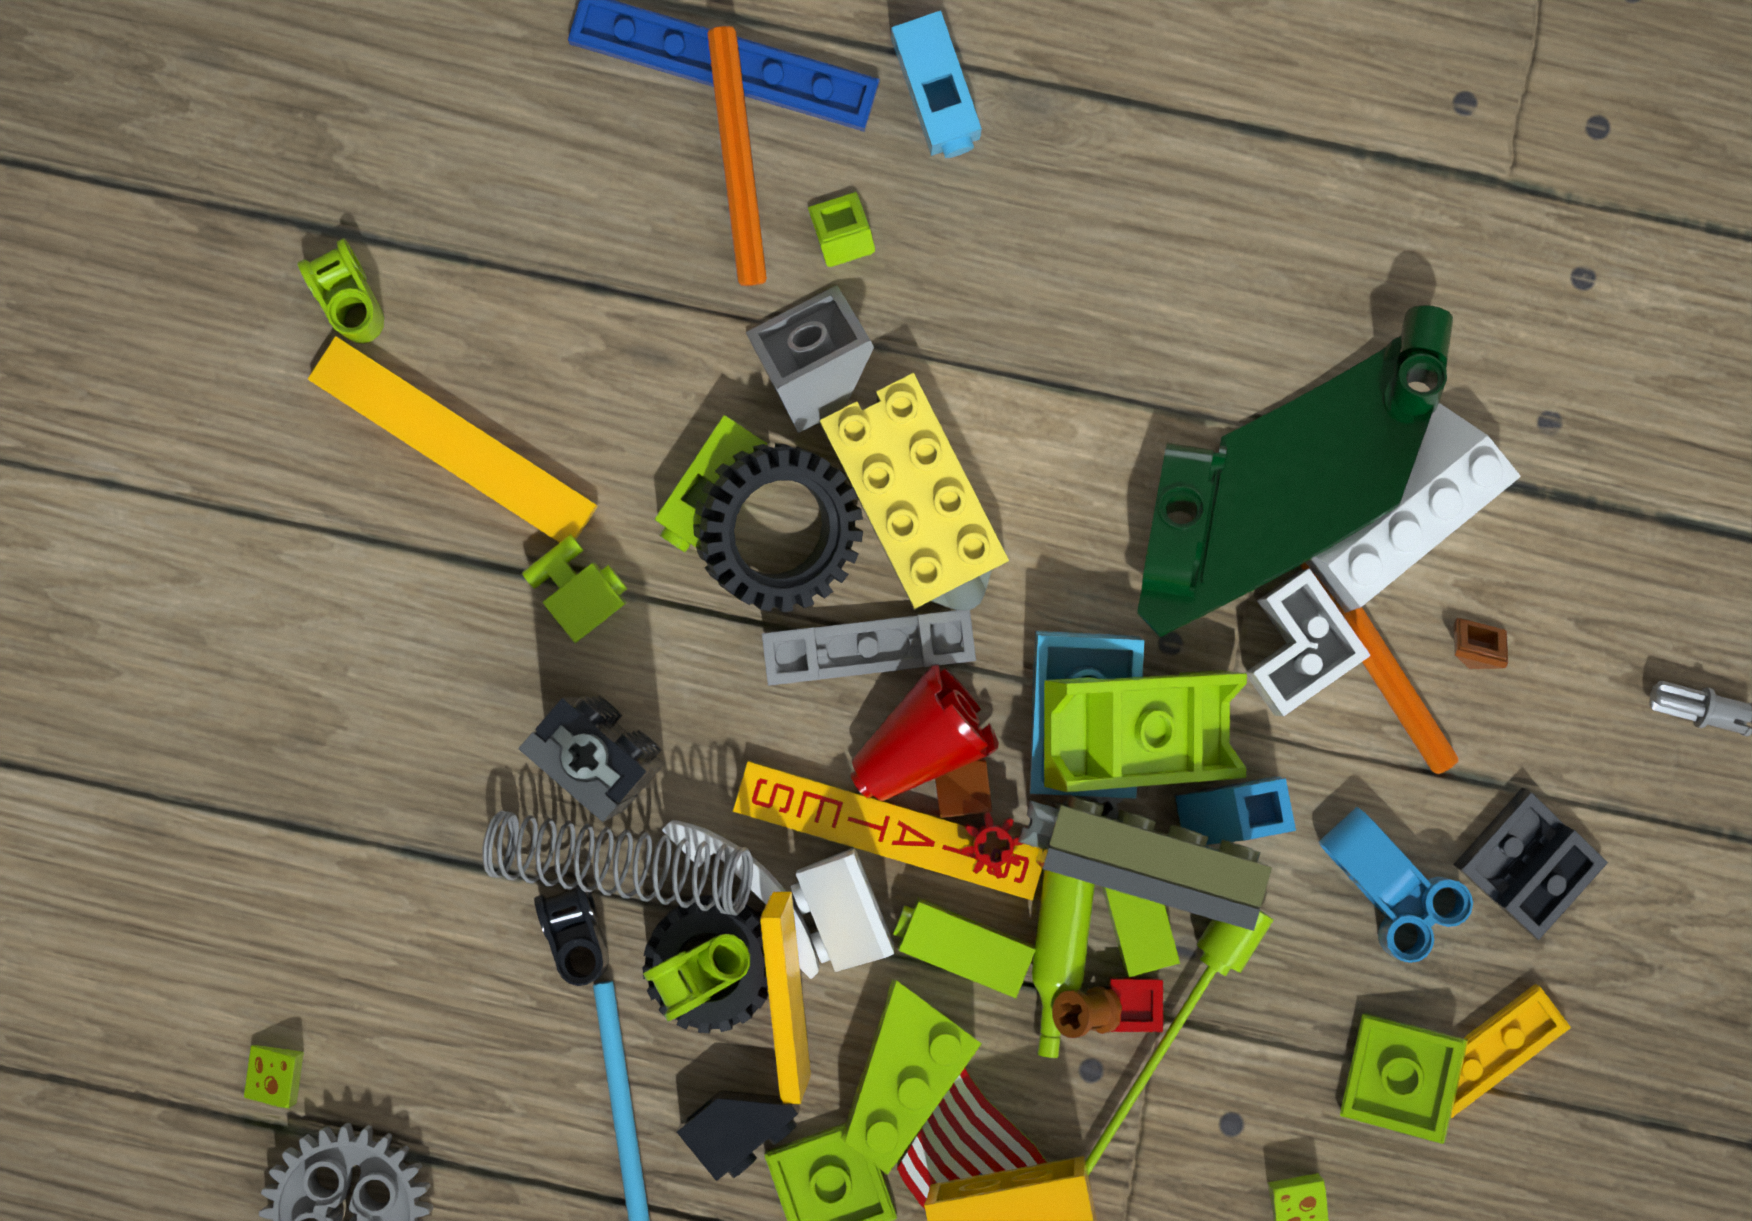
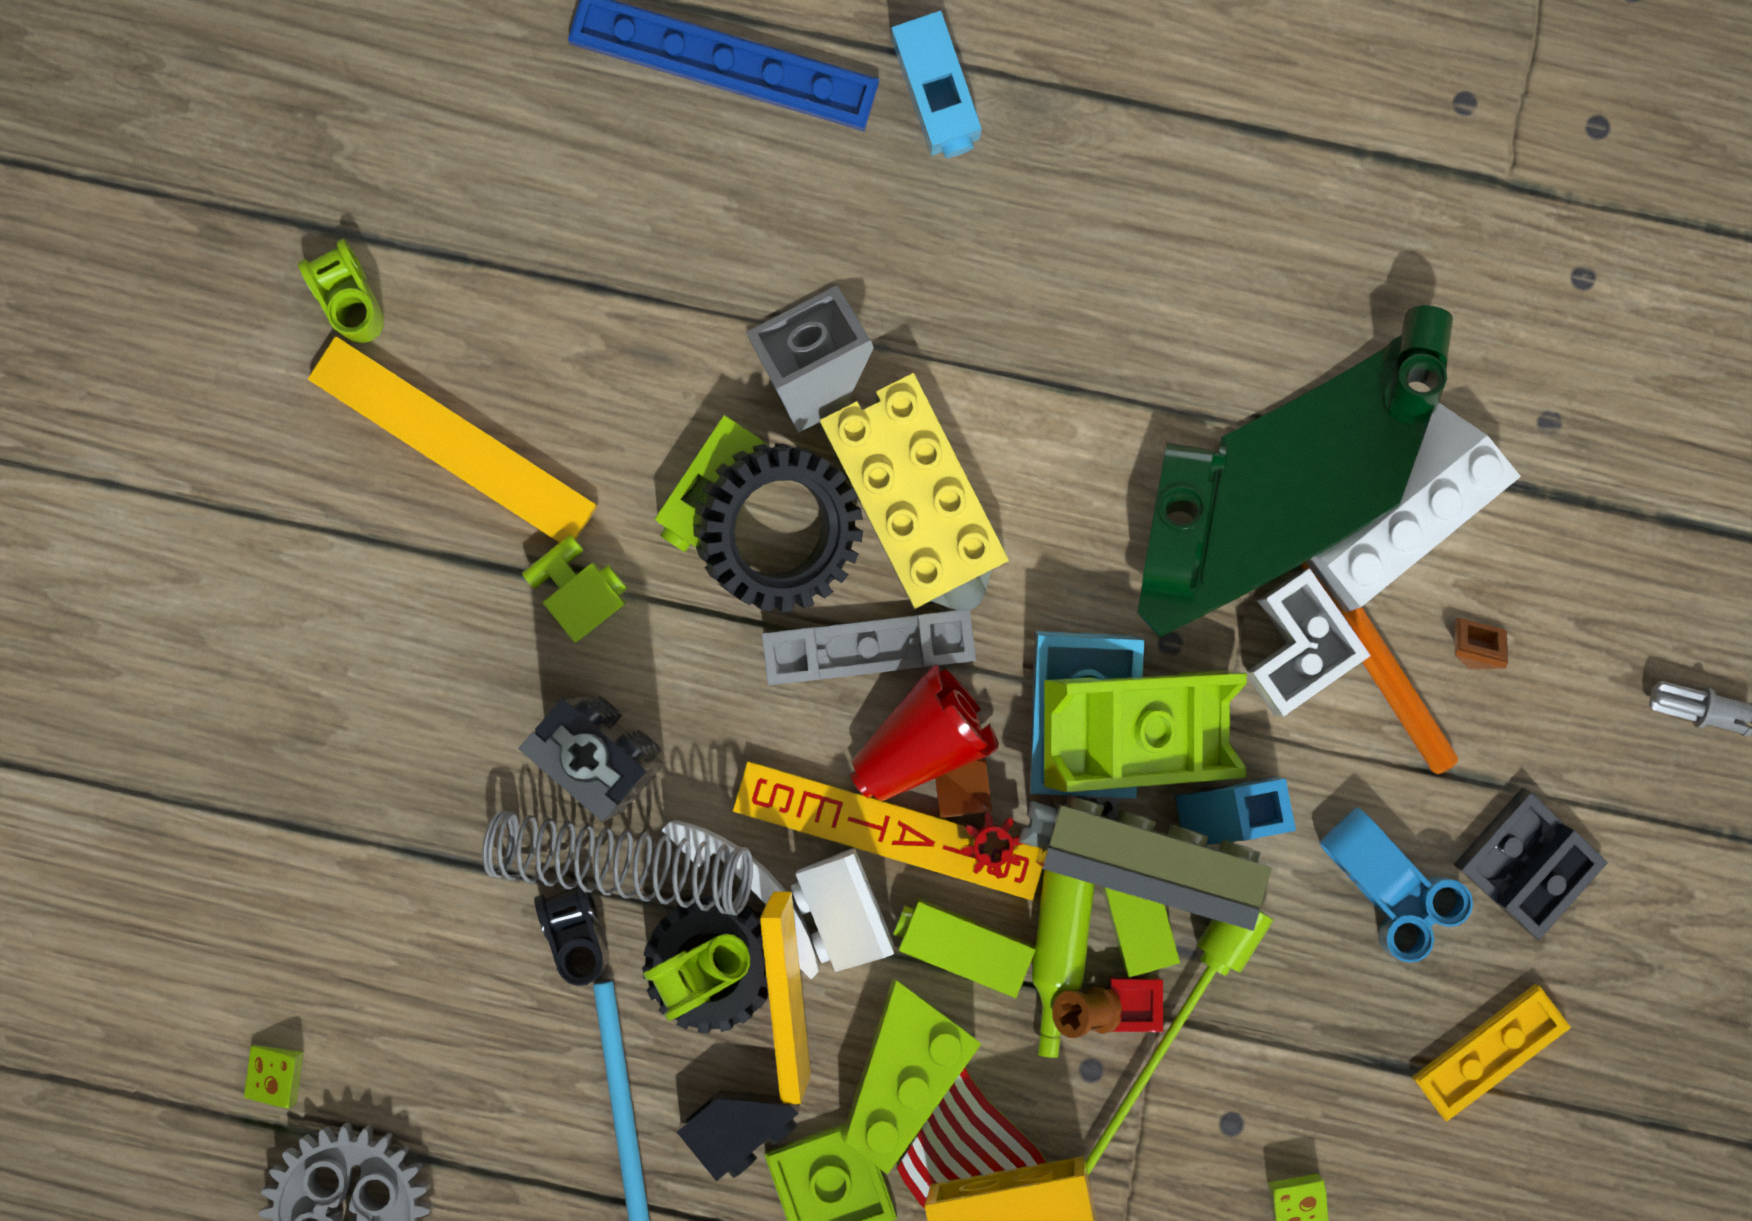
orange axle [707,26,767,286] -> none
lime slope [808,192,875,267] -> none
lime tile [1340,1013,1468,1144] -> none

